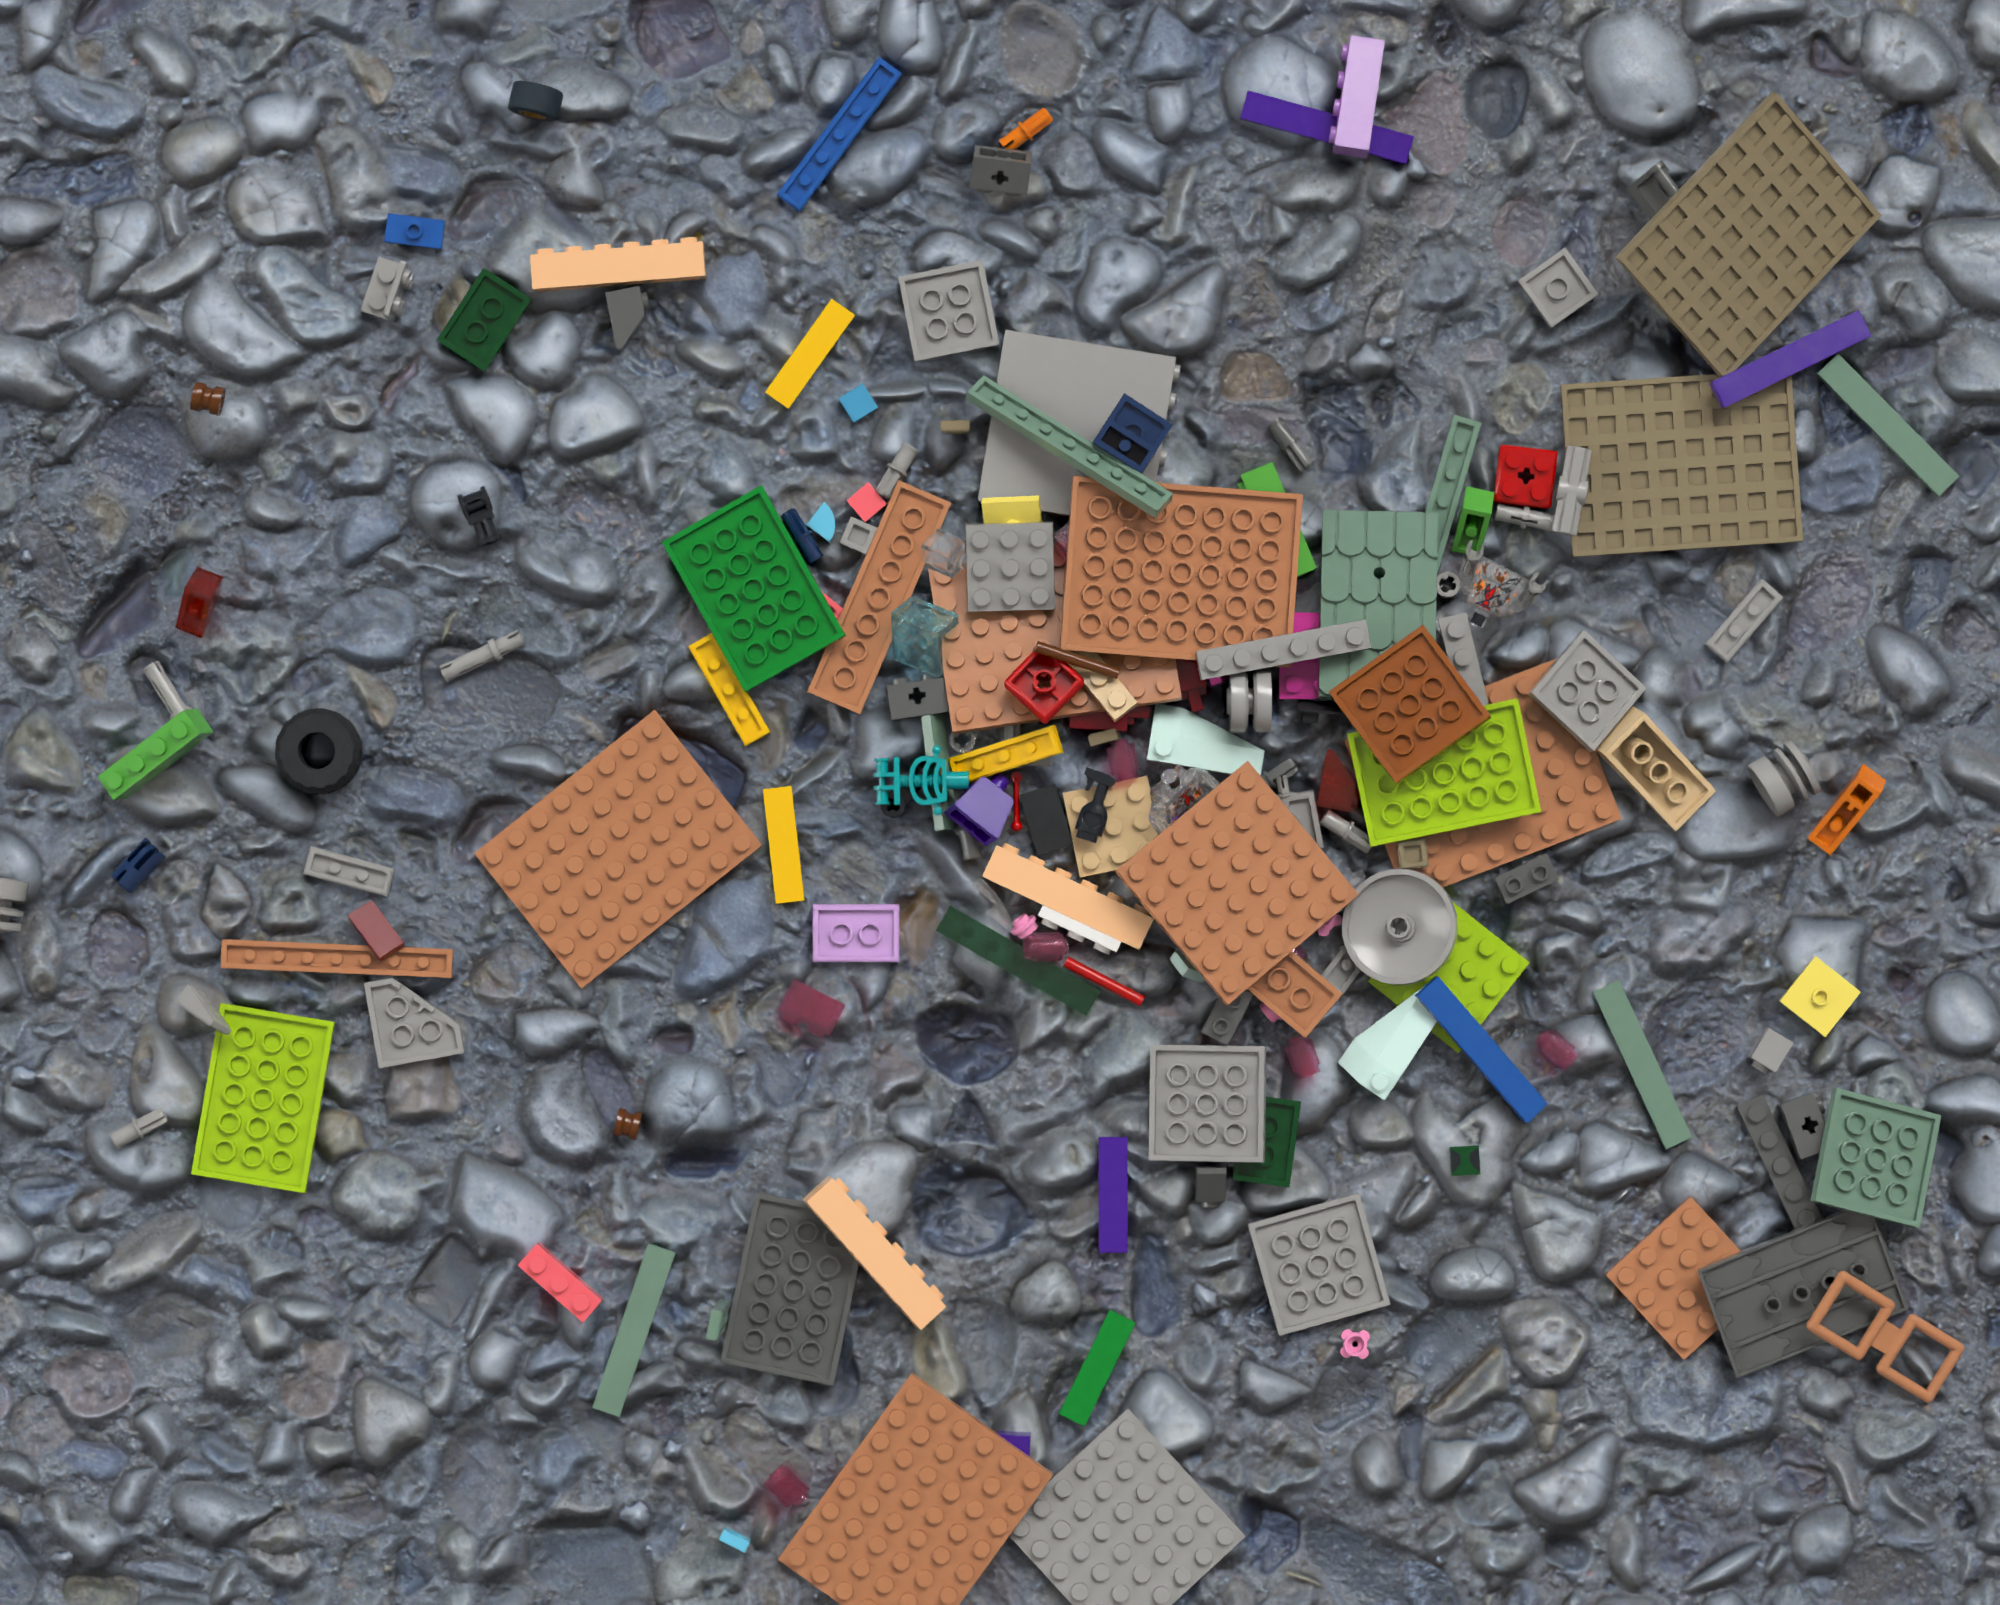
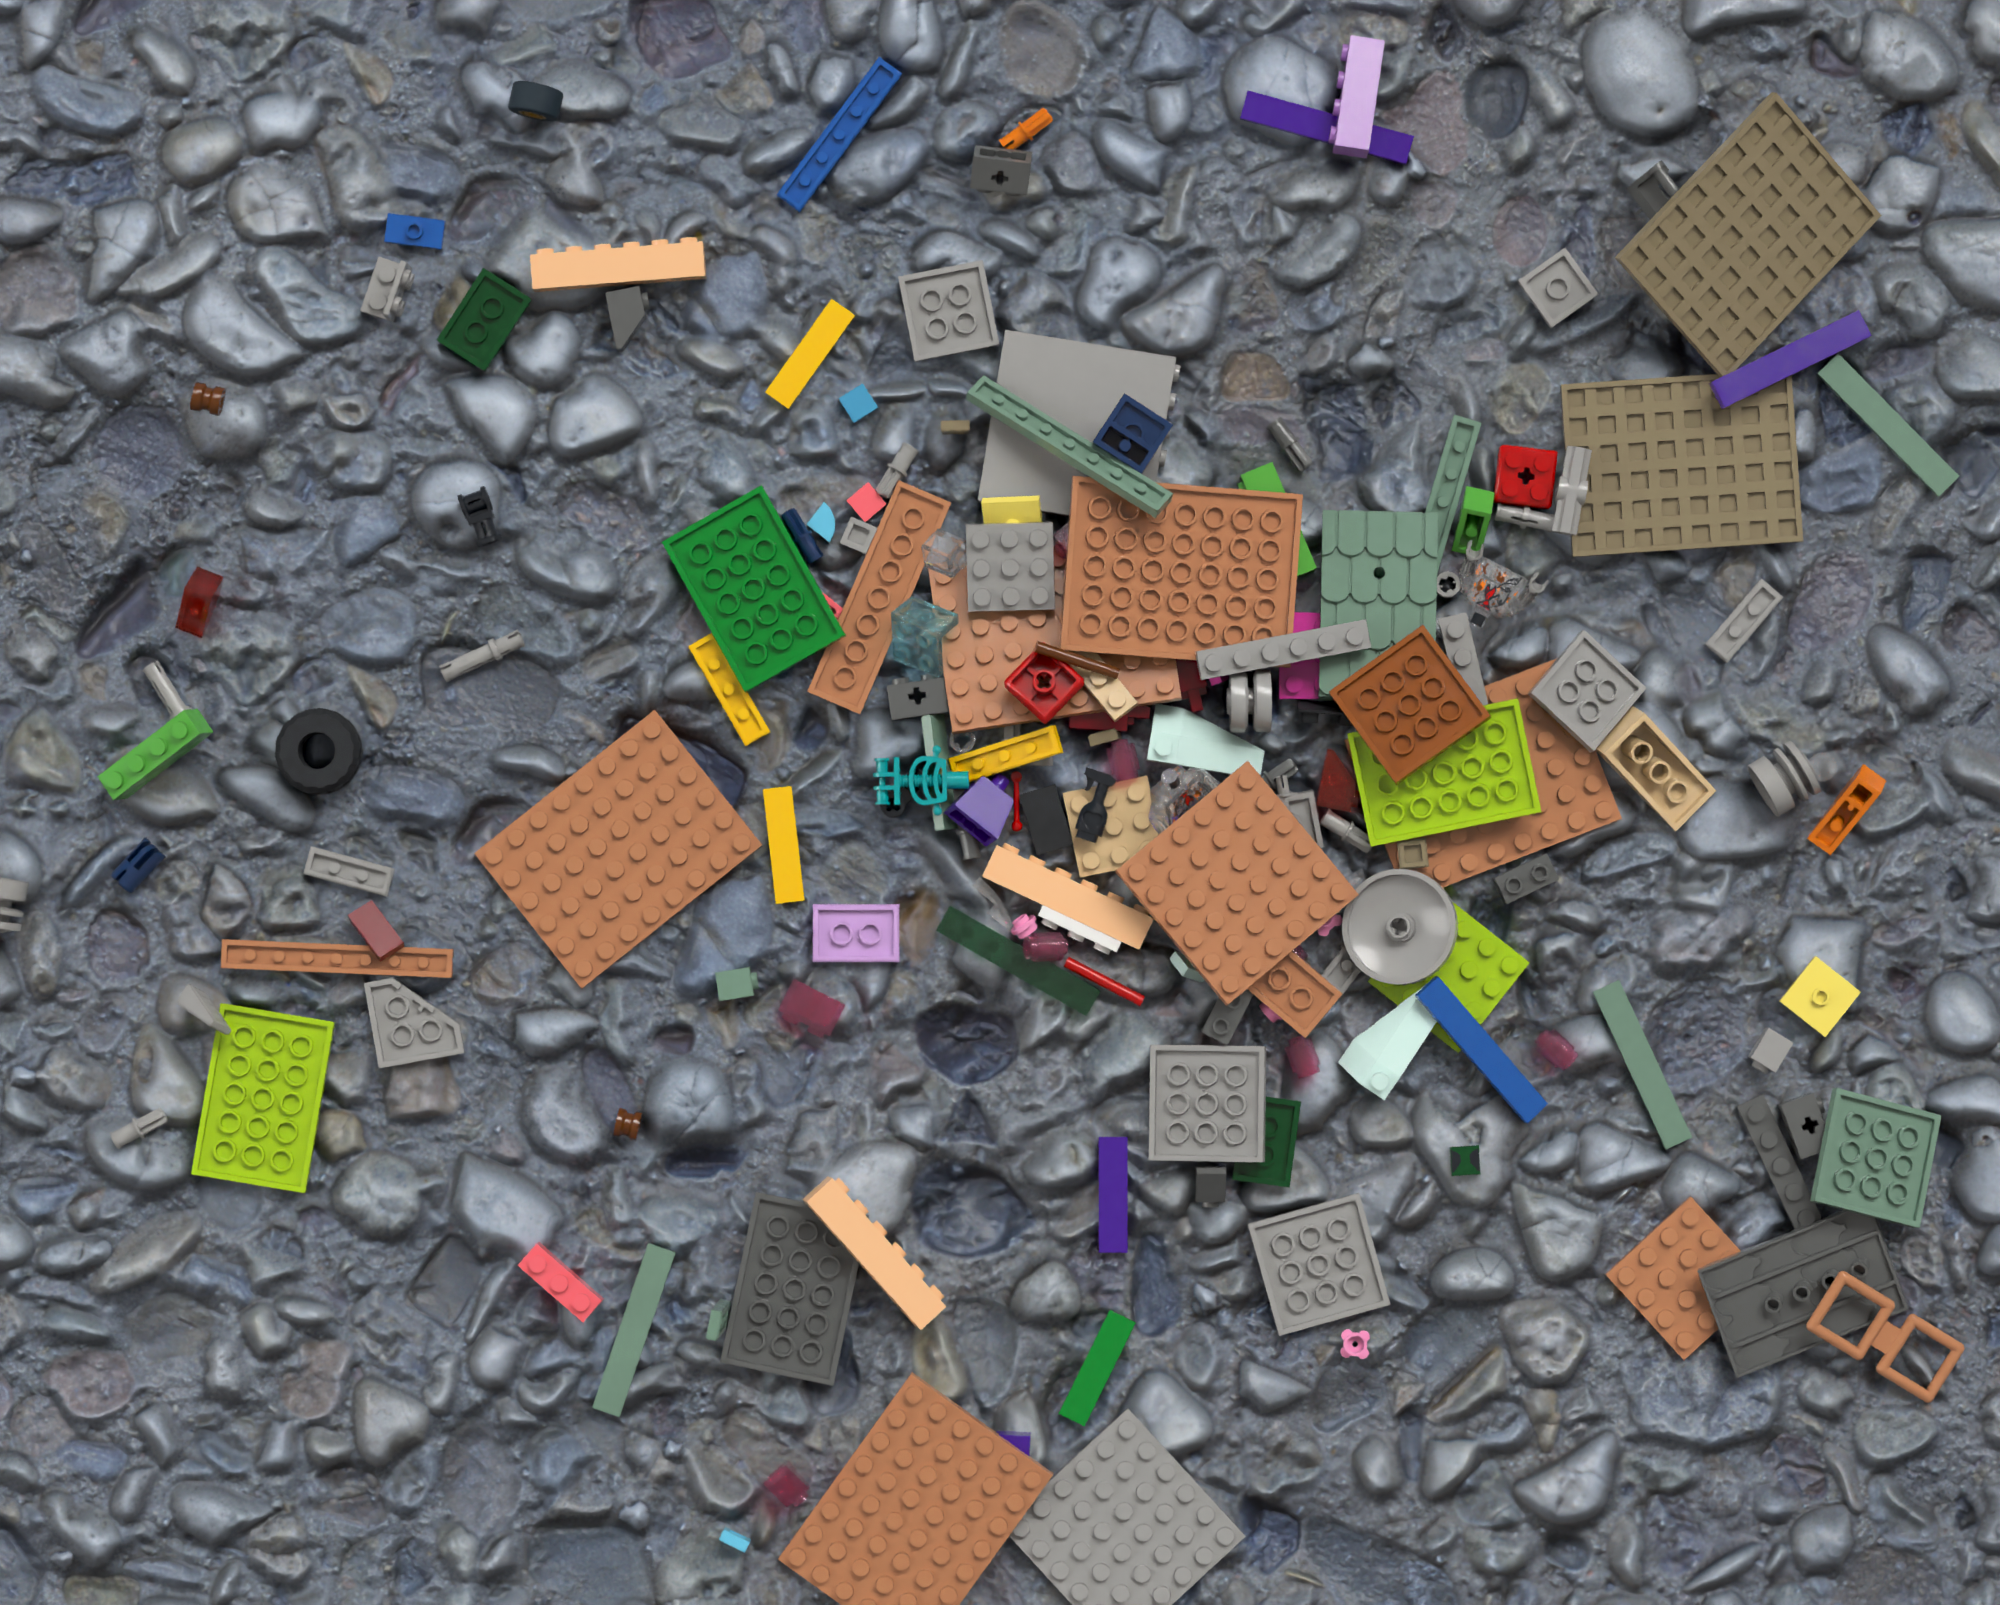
none -> sand green brick [715,967,759,1001]

